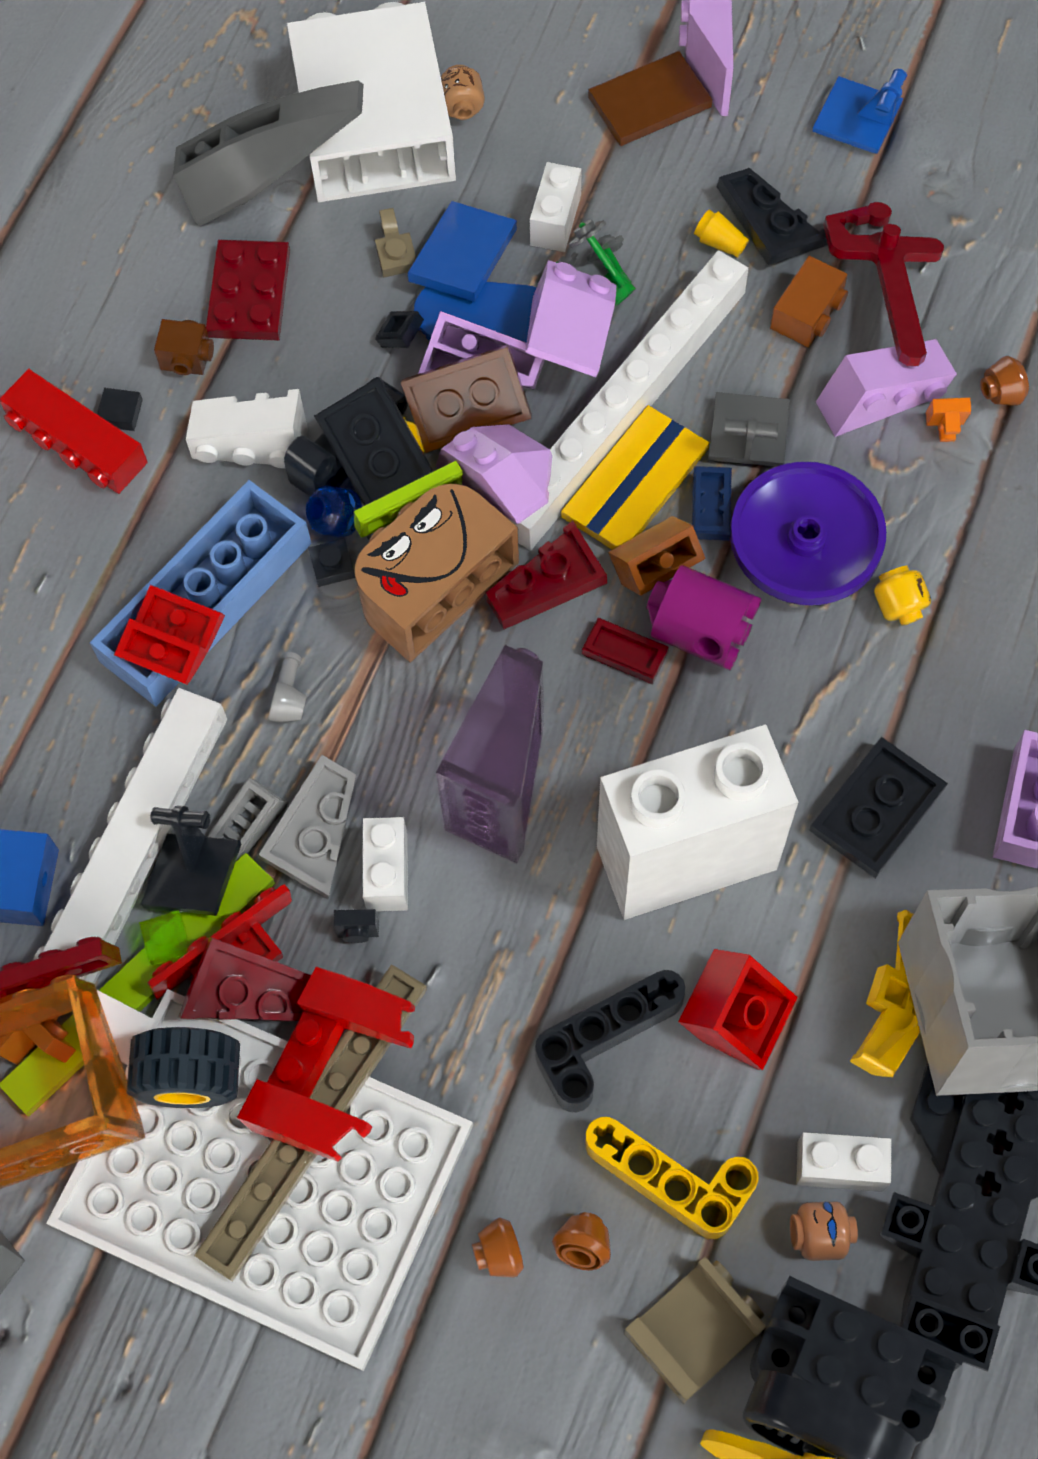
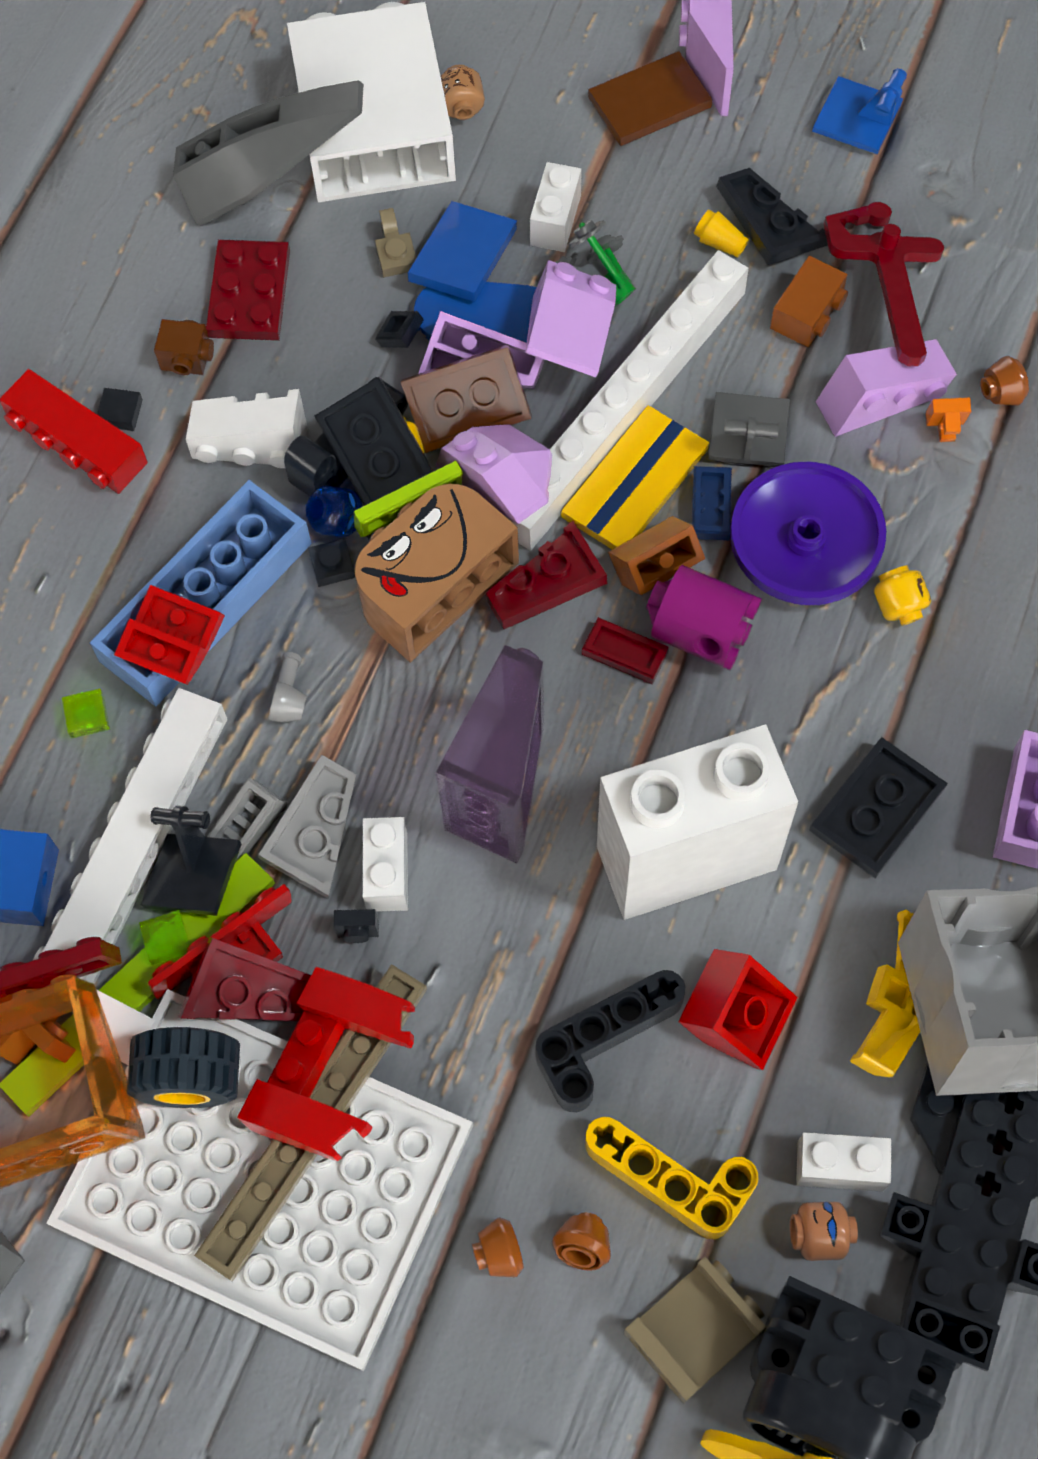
none -> clear neon green plate [62,688,110,738]

